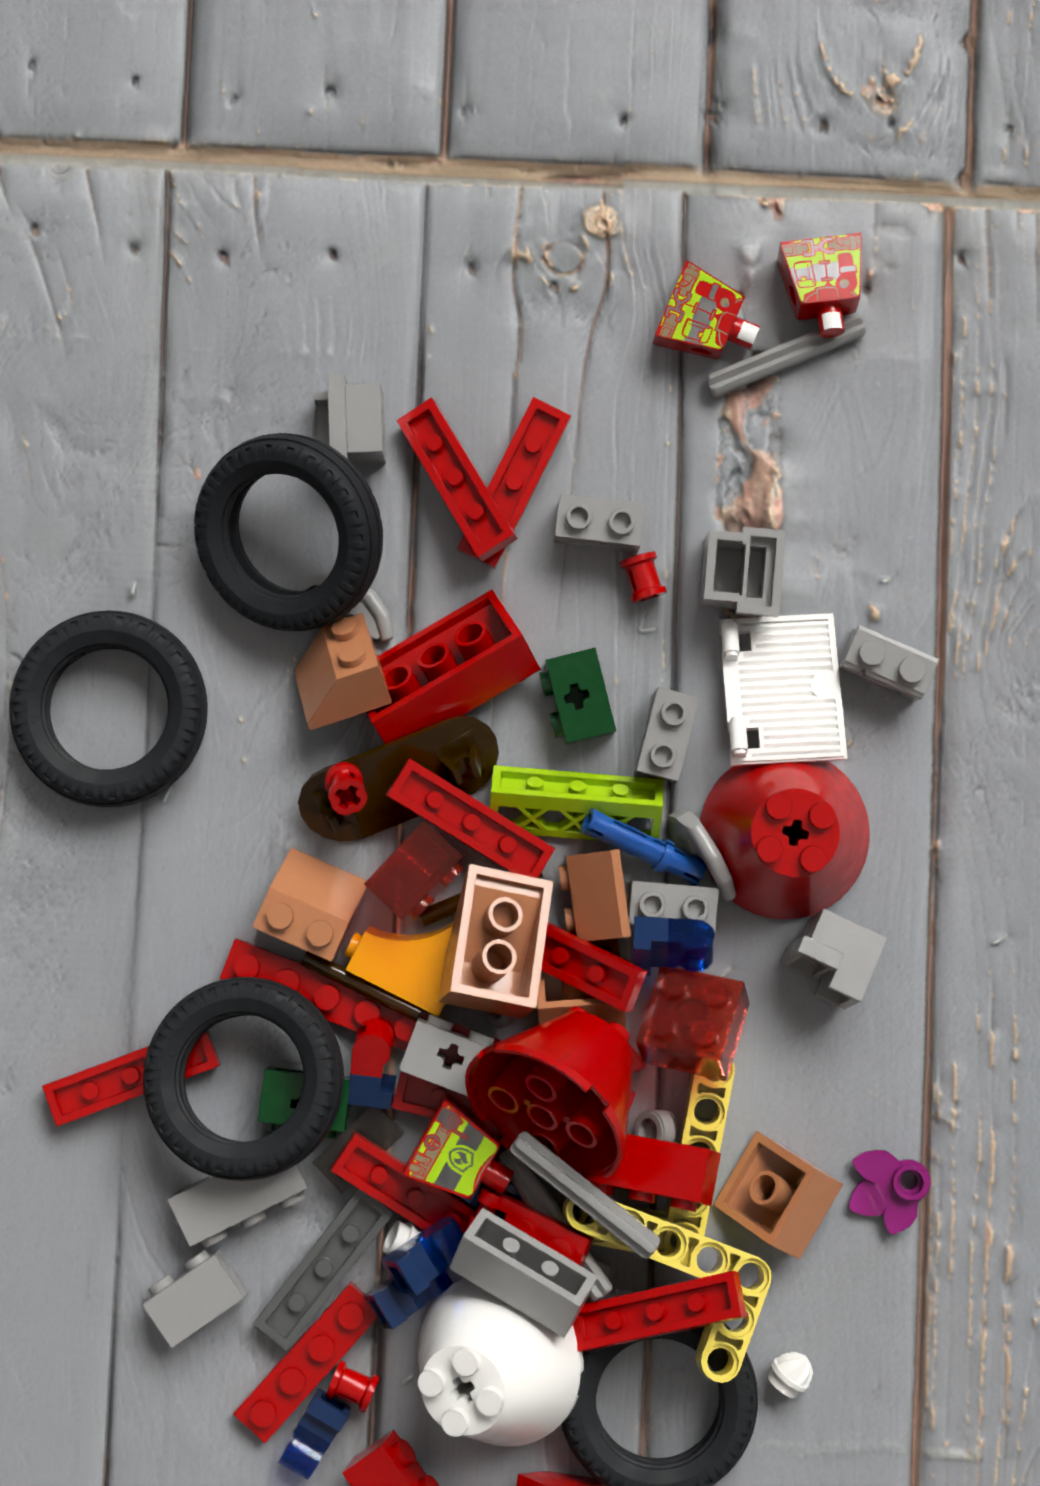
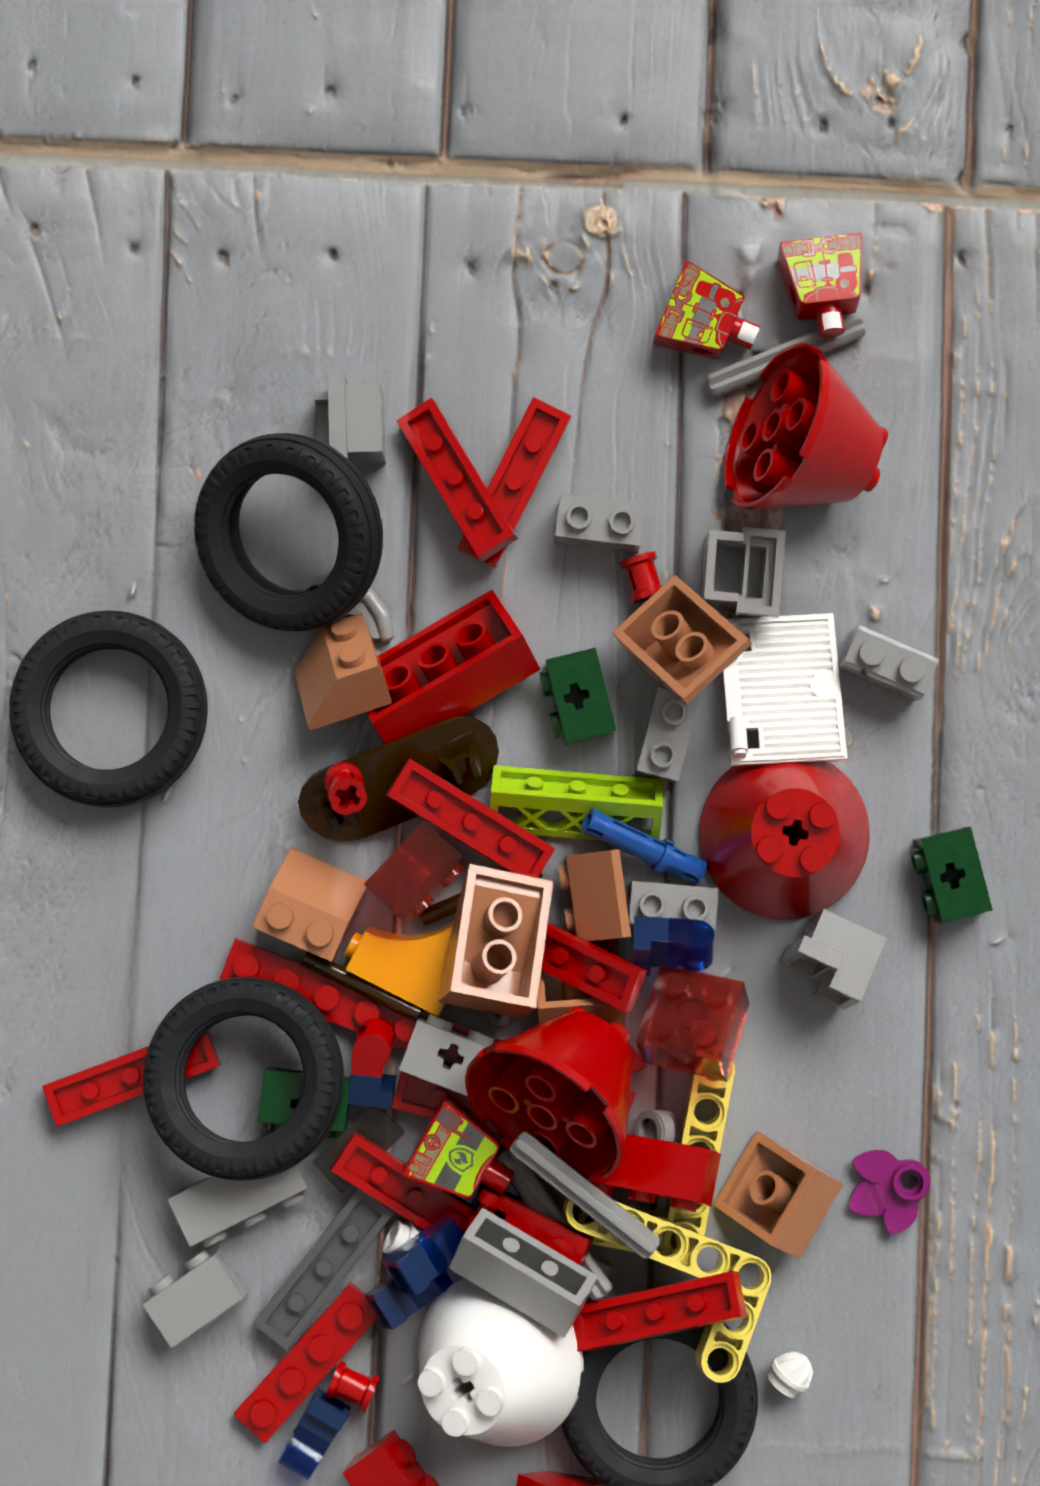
light grey piece [668,808,736,901] -> none
none -> nougat slope [612,575,752,704]
none -> red cone [724,343,888,510]
none -> dark green brick [910,826,993,923]

